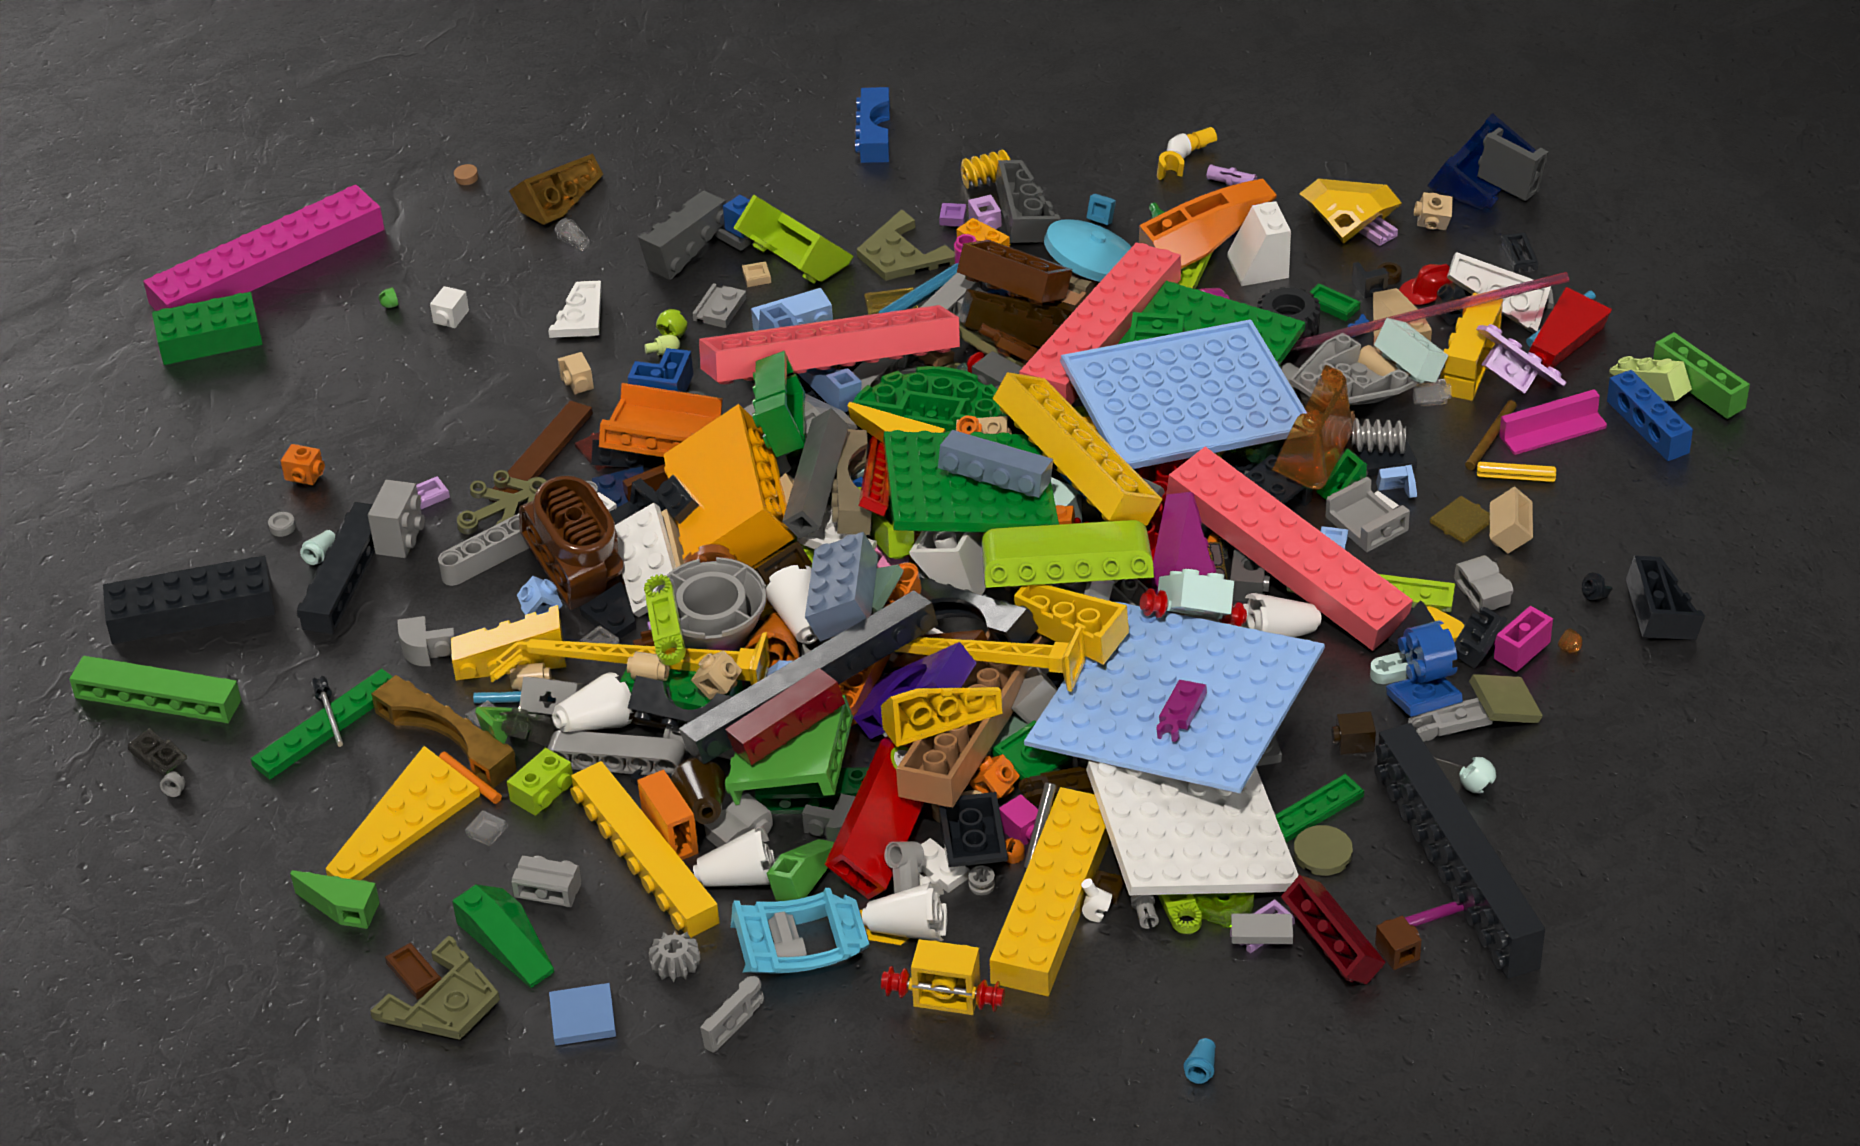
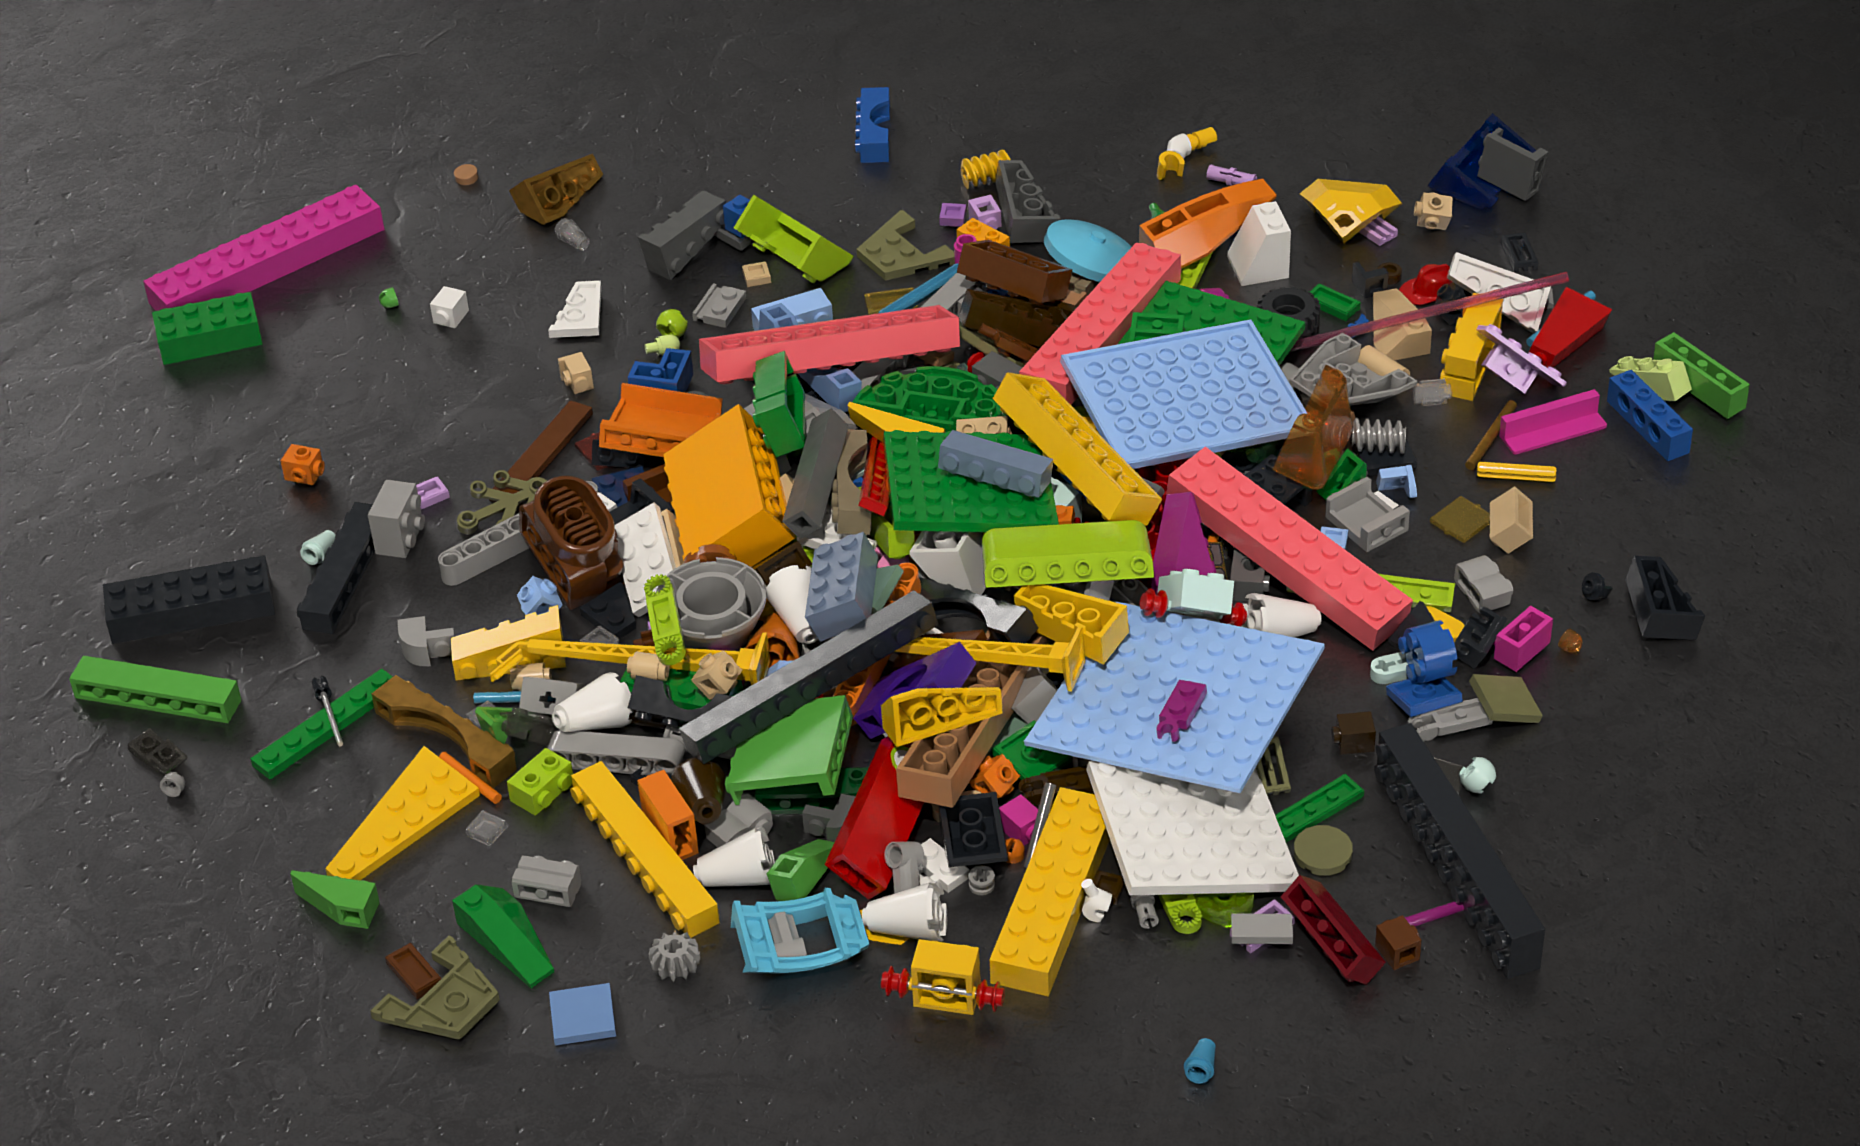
light grey tile [268,512,296,537] -> none
black plate [655,474,699,524] -> none
light grey hinge [700,976,764,1053] -> none
dark red brick [725,668,845,765] -> none
orange plate [957,416,982,435] -> none
dark azure tile [1086,194,1116,225] -> none
light aqua brick [1374,318,1448,383] -> none
none -> olive tile [1255,736,1291,796]

